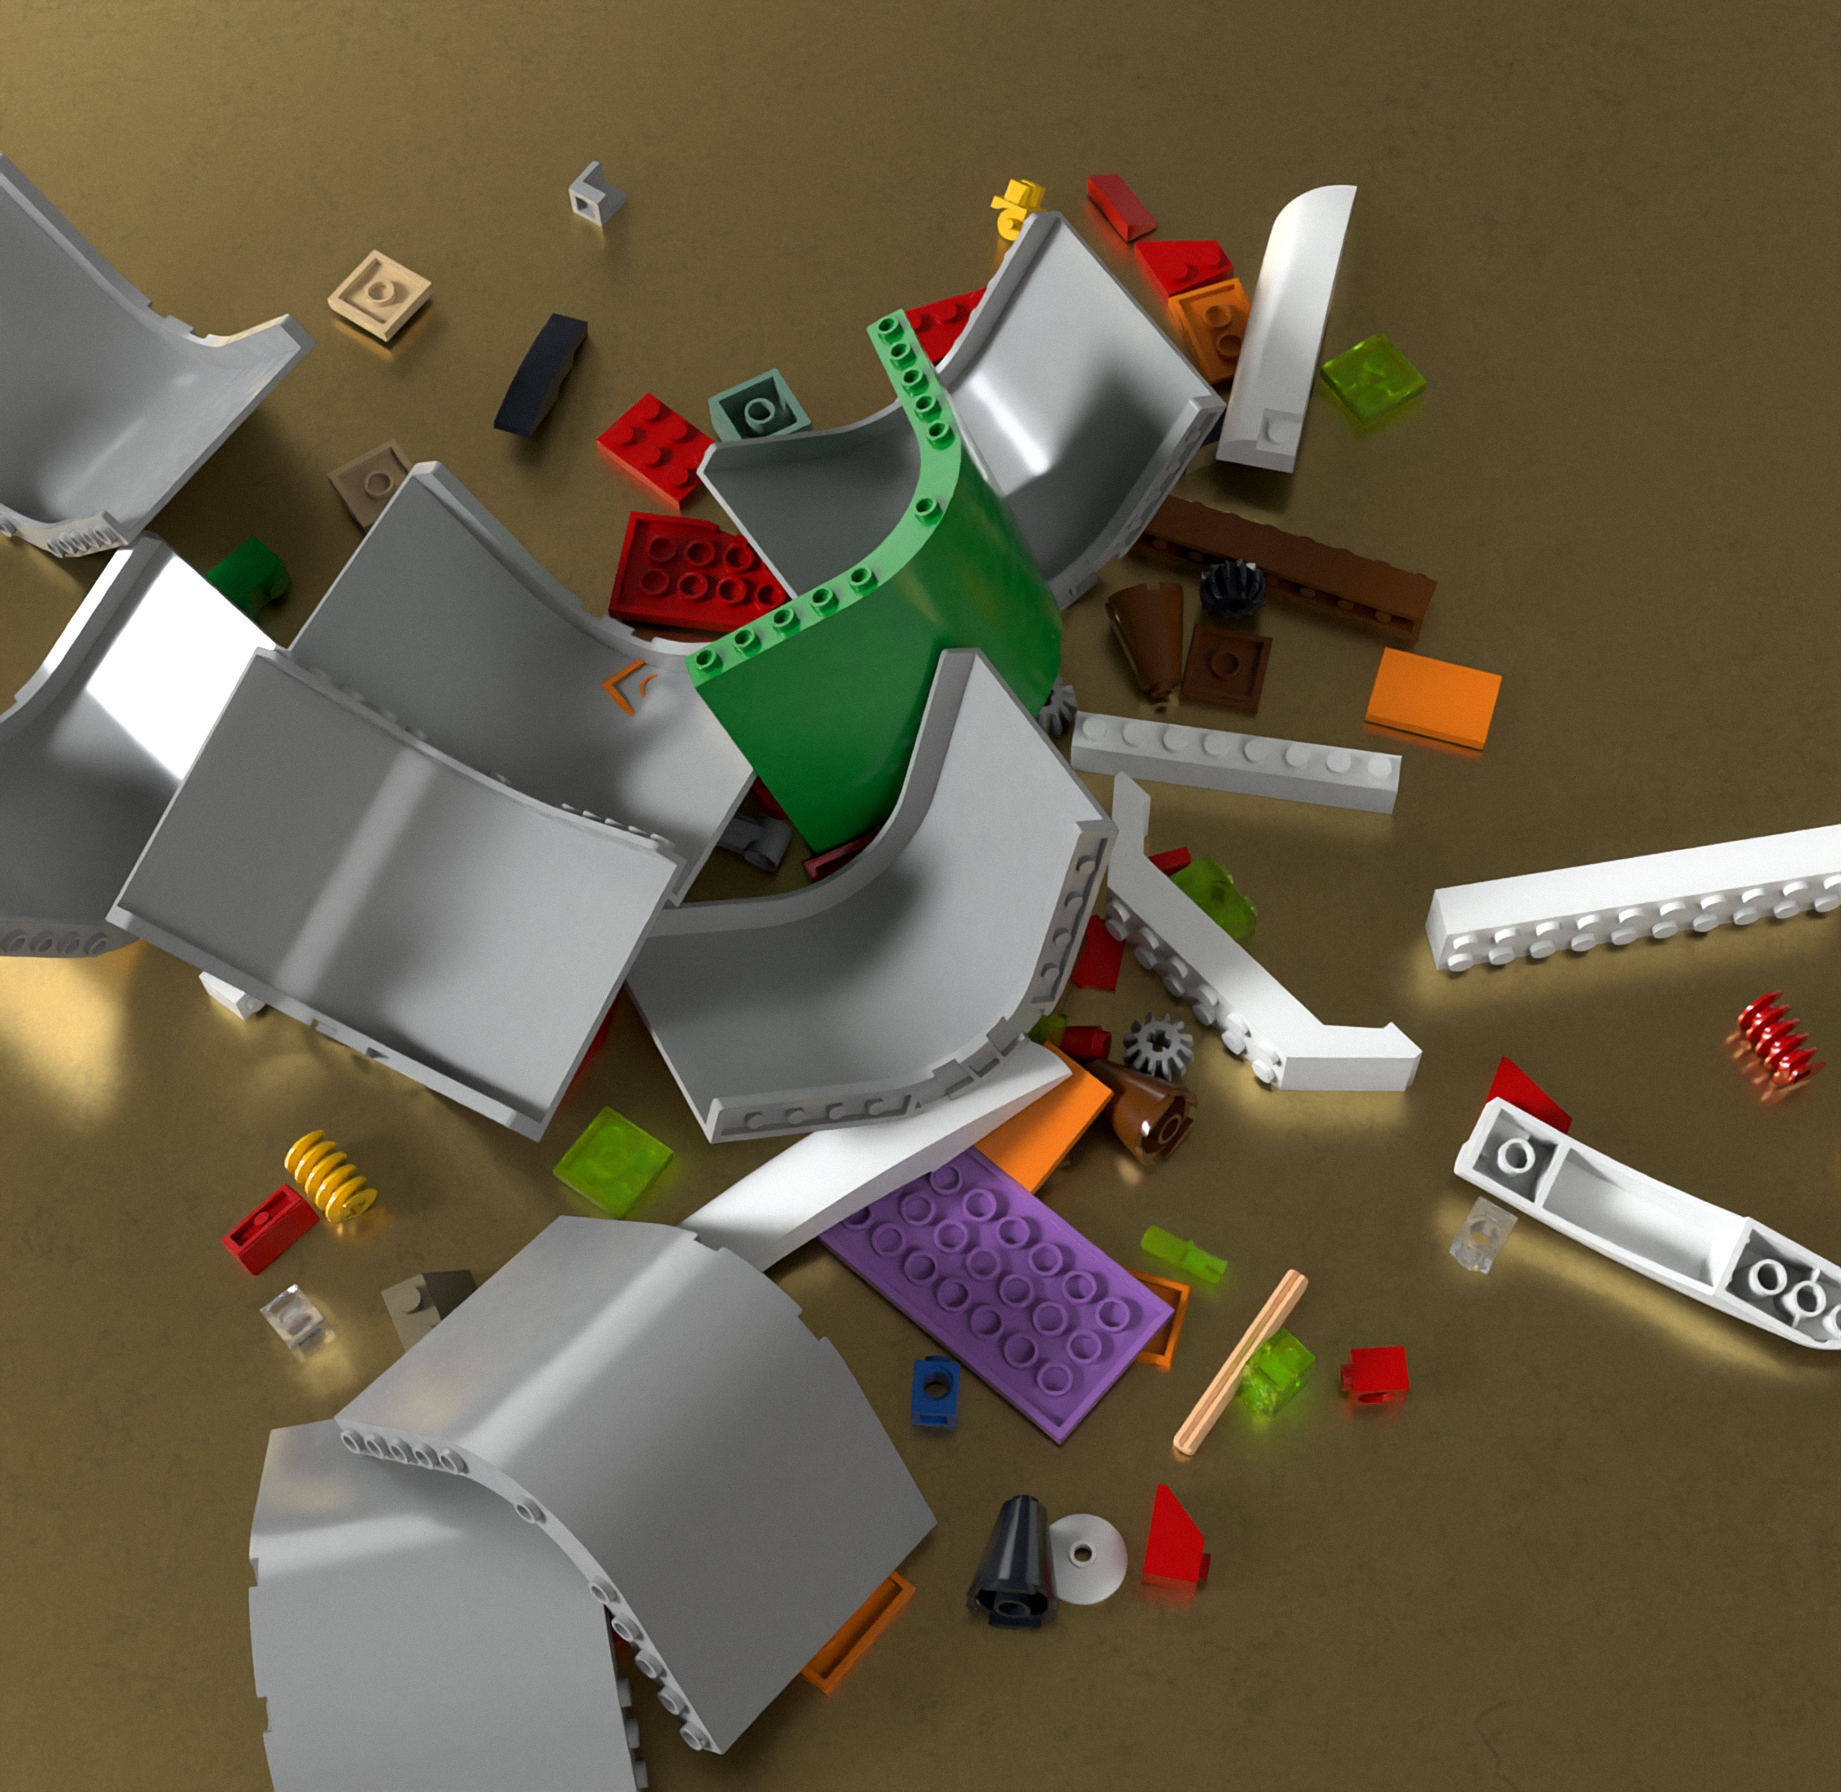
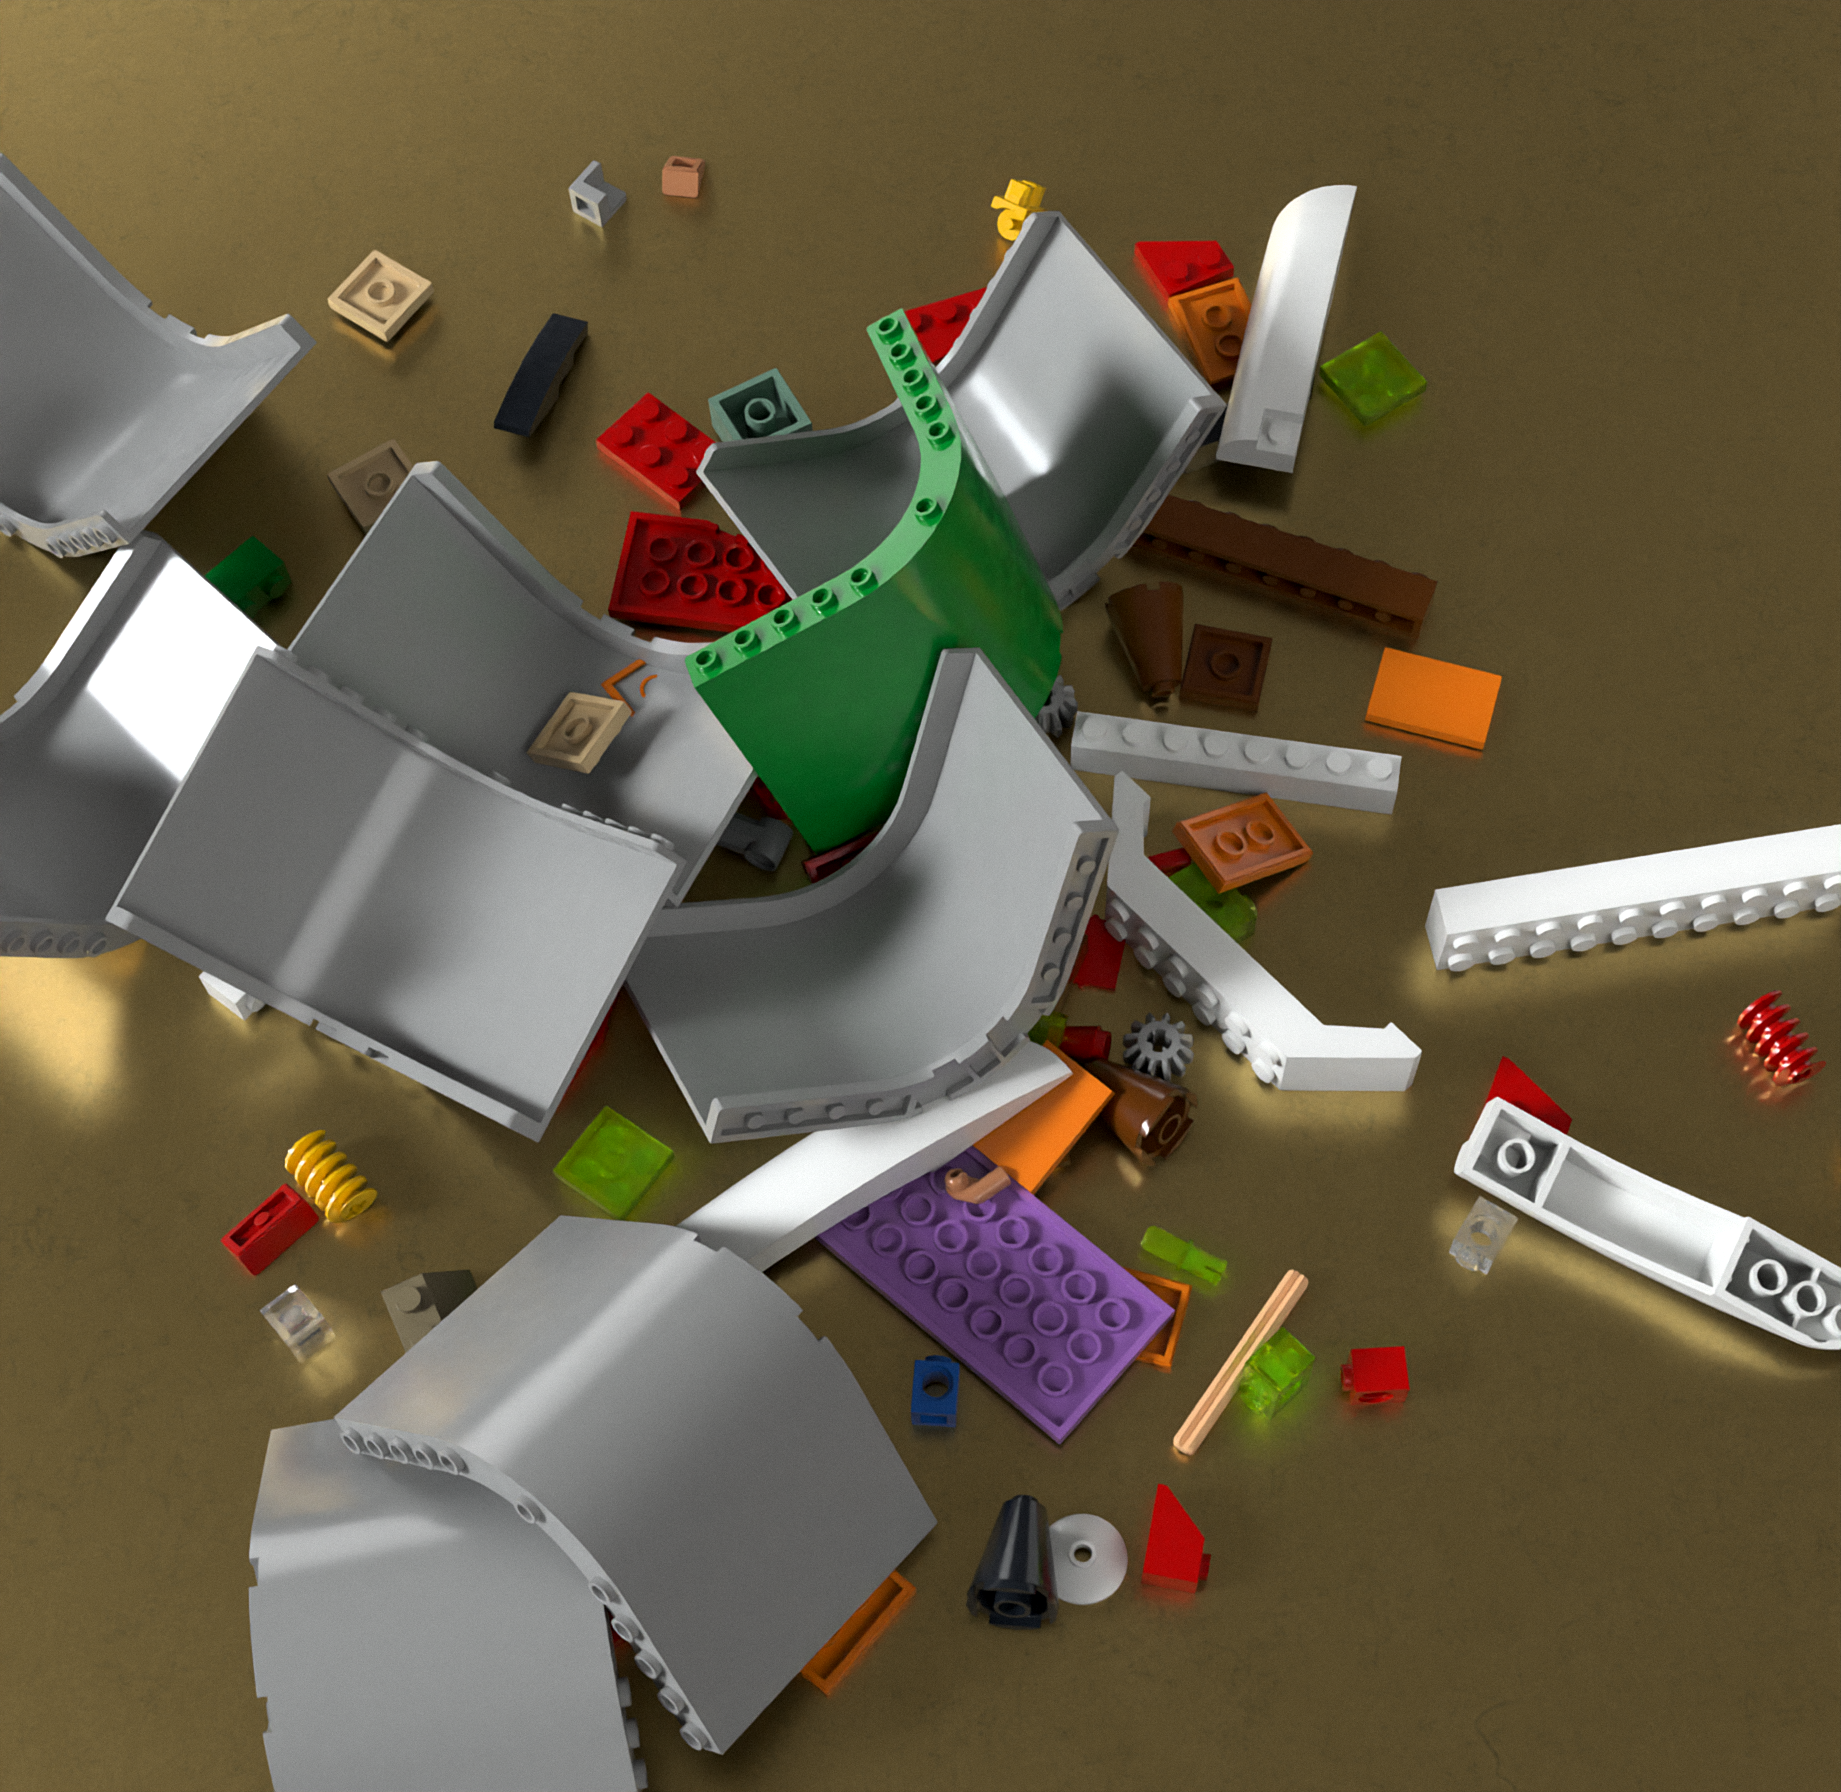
red slope [1087,174,1158,243] -> none
black gear [1199,559,1267,620] -> none
none -> tan plate [526,692,632,774]
none -> nougat slope [662,156,706,198]
none -> nougat arm [944,1166,1011,1204]
none -> orange tile [1172,792,1313,894]

